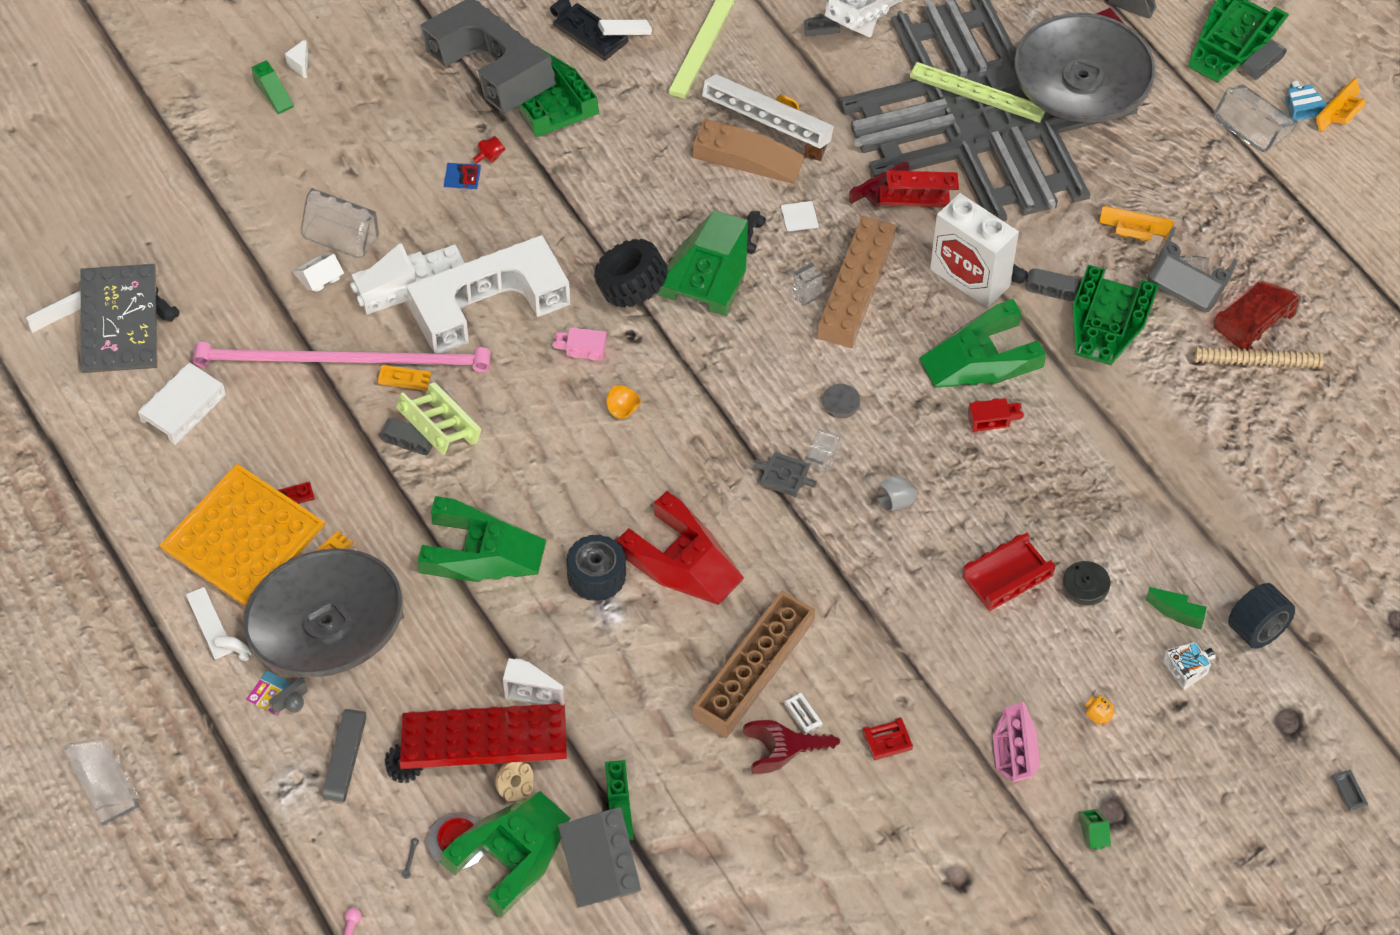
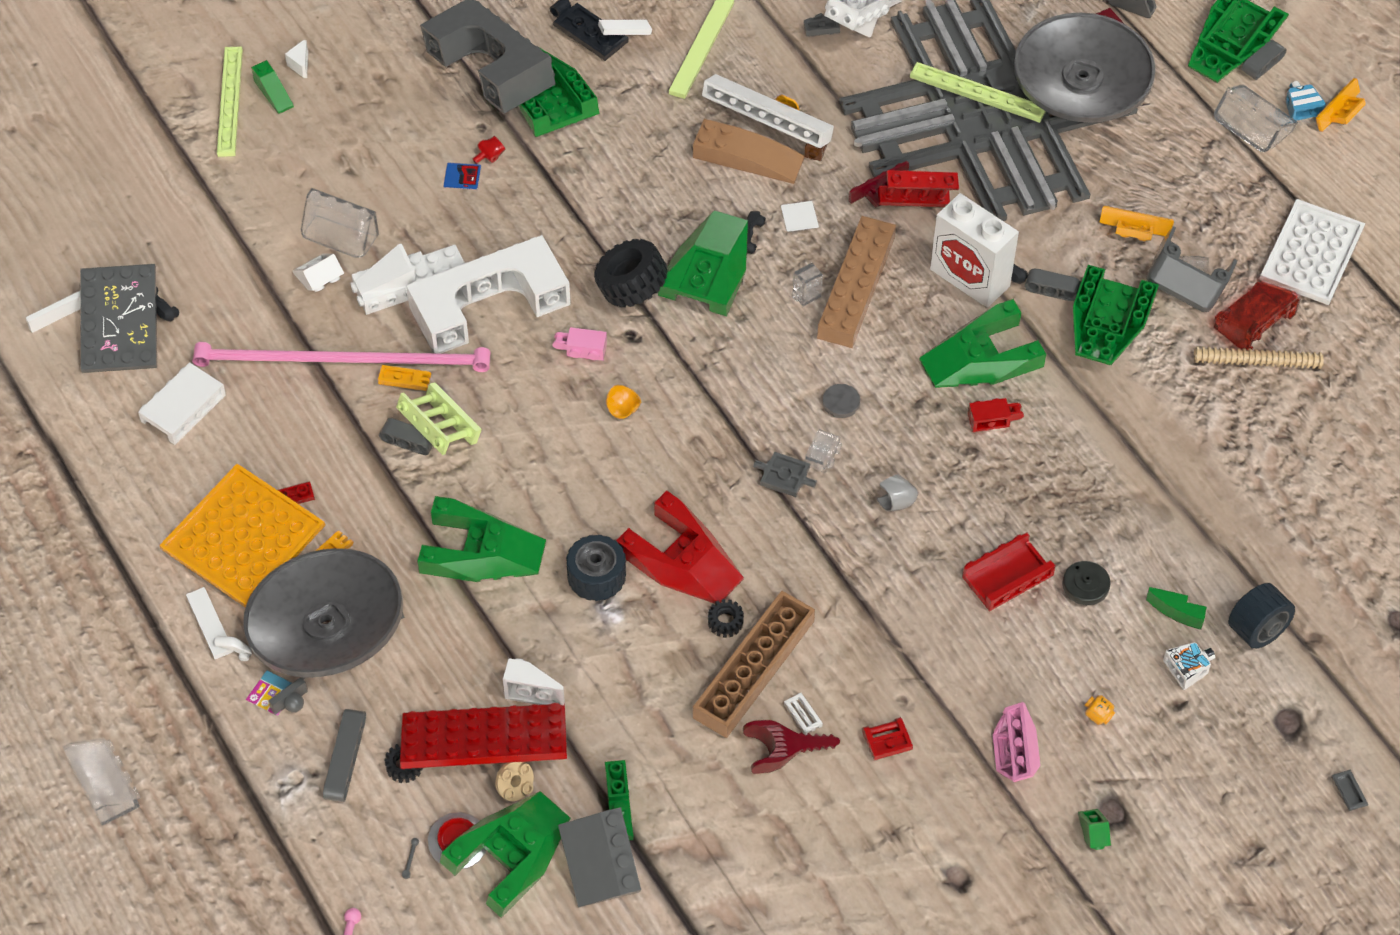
none -> yellowish green tile [217,47,243,157]
none -> black tyre [708,599,744,638]
none -> white plate [1259,199,1365,305]

